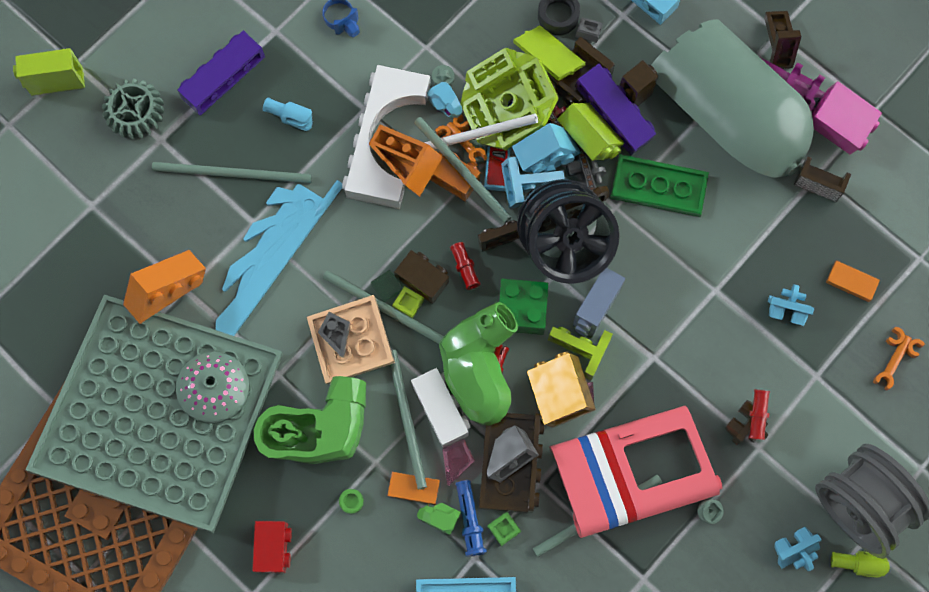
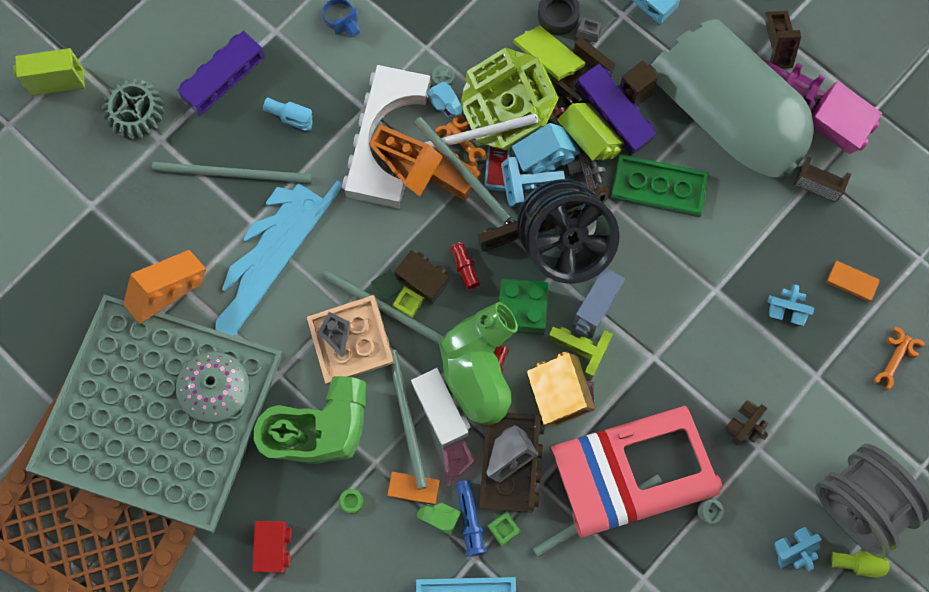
red pin [749,389,770,440] -> none

